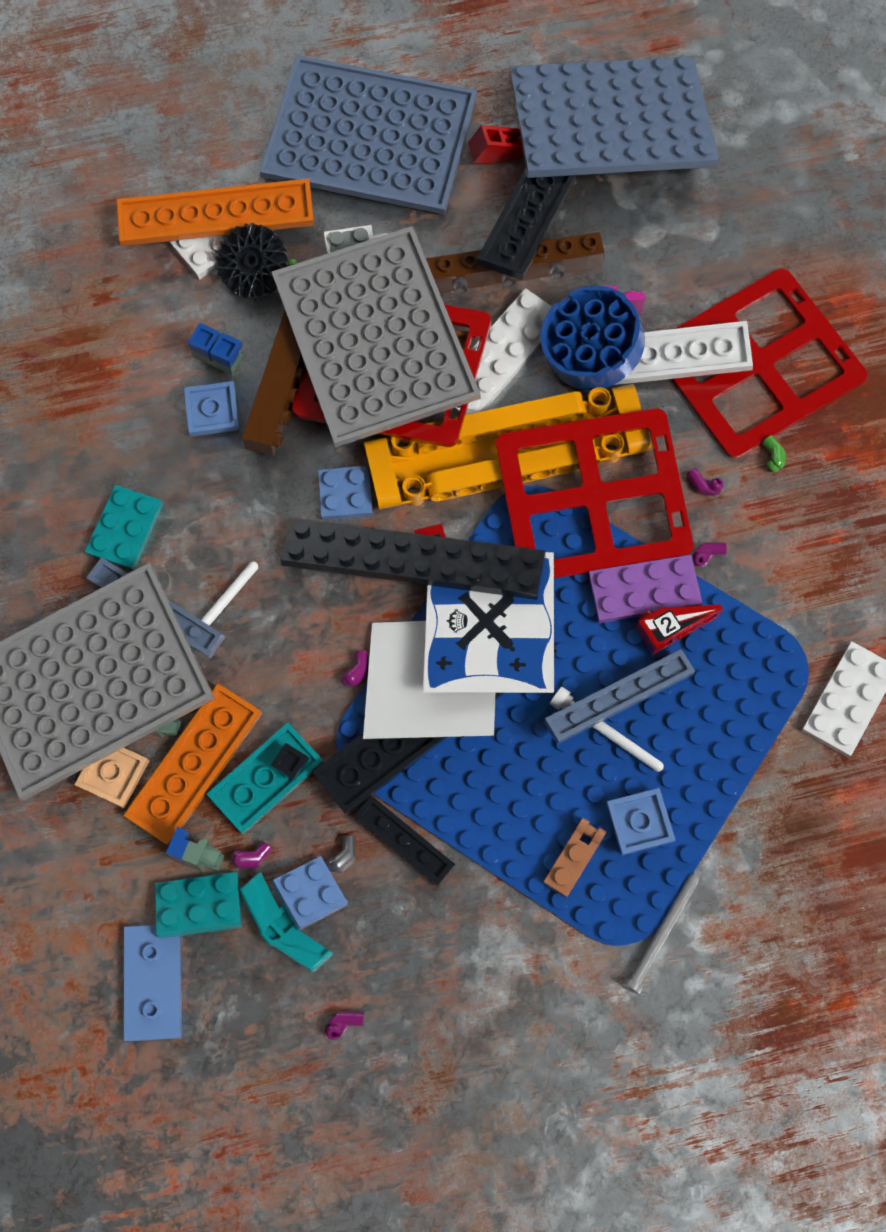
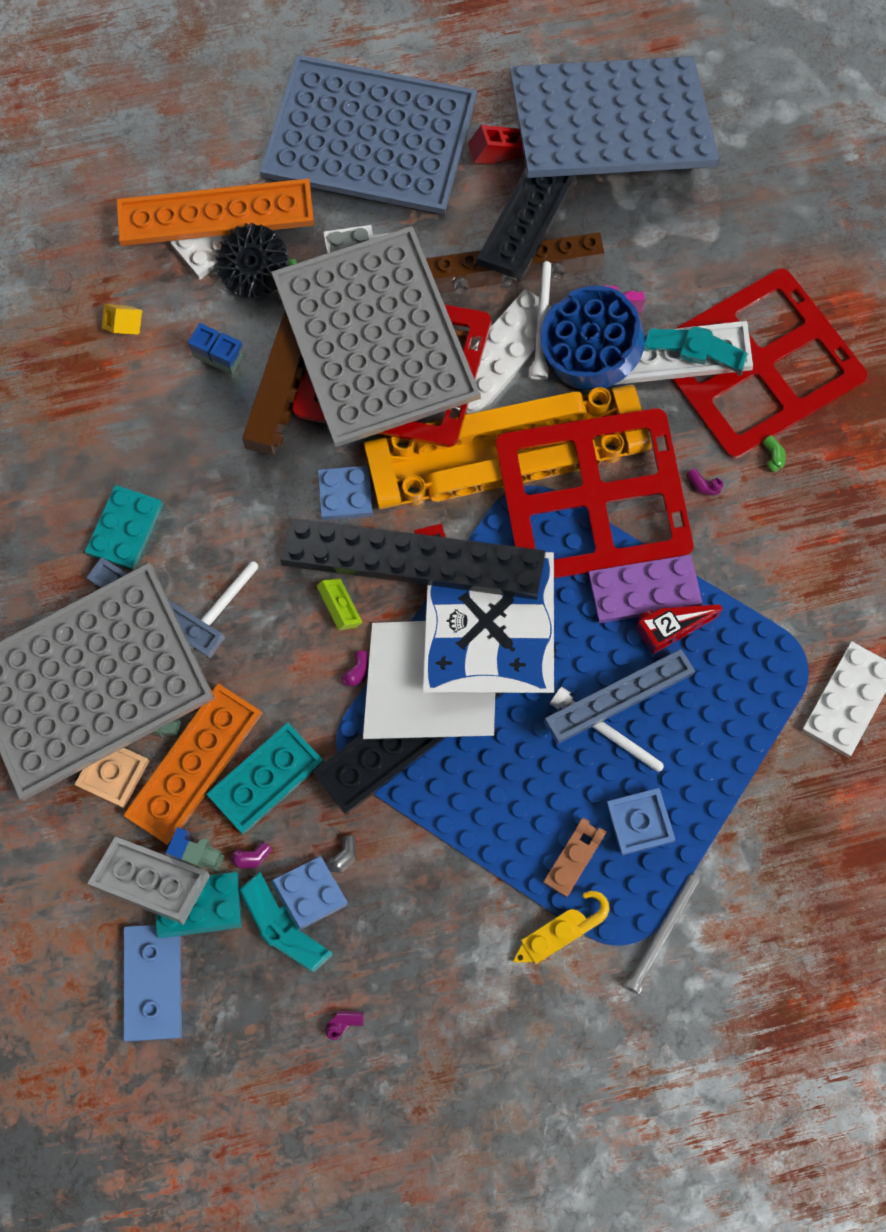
medium blue plate [184,381,240,437] -> none
black plate [271,743,309,781] -> none
black plate [354,796,455,887] -> none
magenta arm [692,543,727,567] -> none
none -> light grey plate [87,837,210,925]
none -> yellow panel [102,304,142,335]
none -> lime plate [317,579,363,630]
none -> yellow plate [513,891,609,964]
none -> white piece [528,261,551,380]
none -> teal plate [644,326,749,376]

